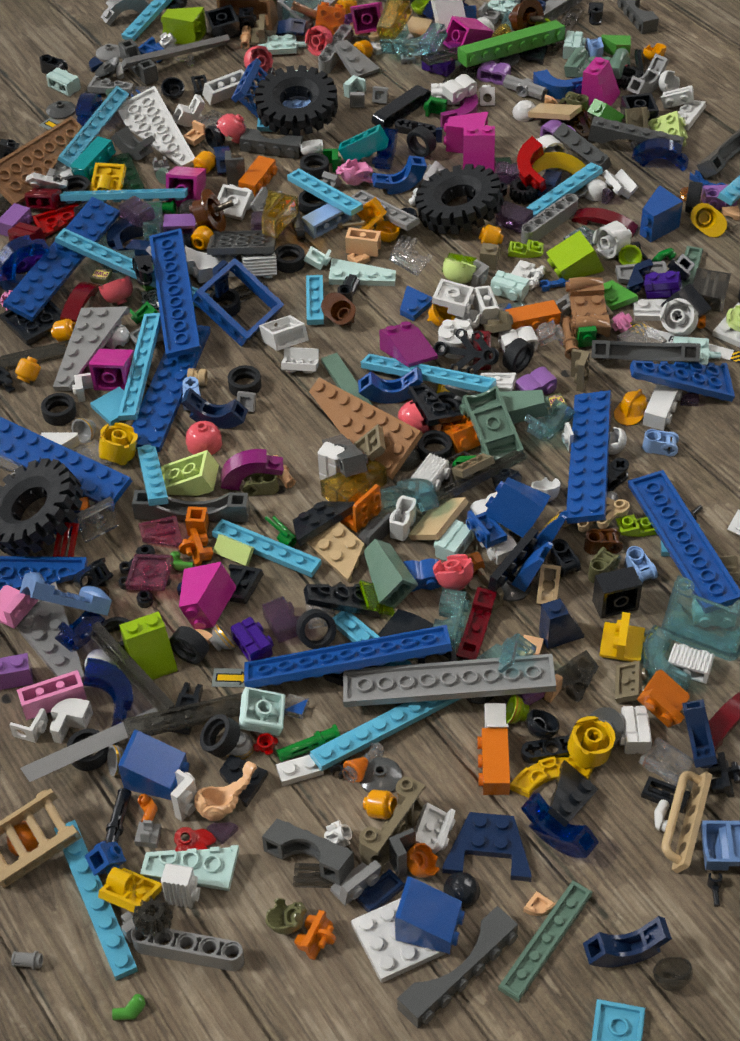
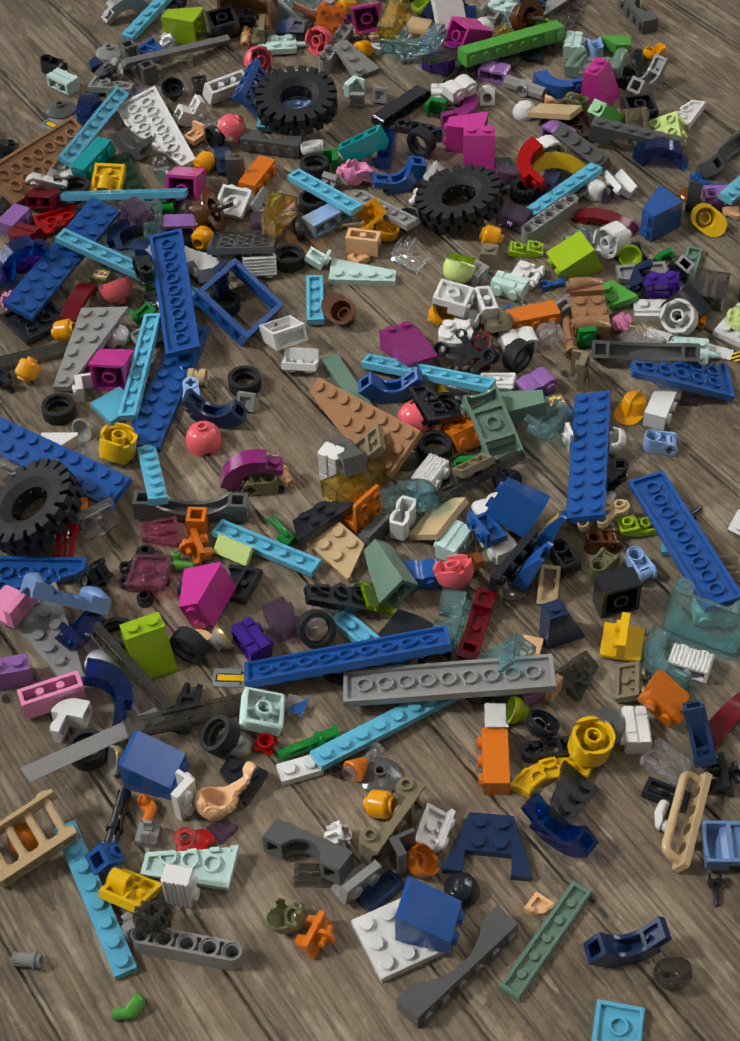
white bracket [9,708,48,743] -> none
yellowish green slope [161,450,219,496] -> none
black piece [337,274,360,303] -> none
blue wing [400,286,432,321] -> none
white hair [531,477,561,502] -> none
black piece [588,2,603,25] -> none
white hair [658,70,680,92] -> none
white bracket [661,85,694,109] -> none

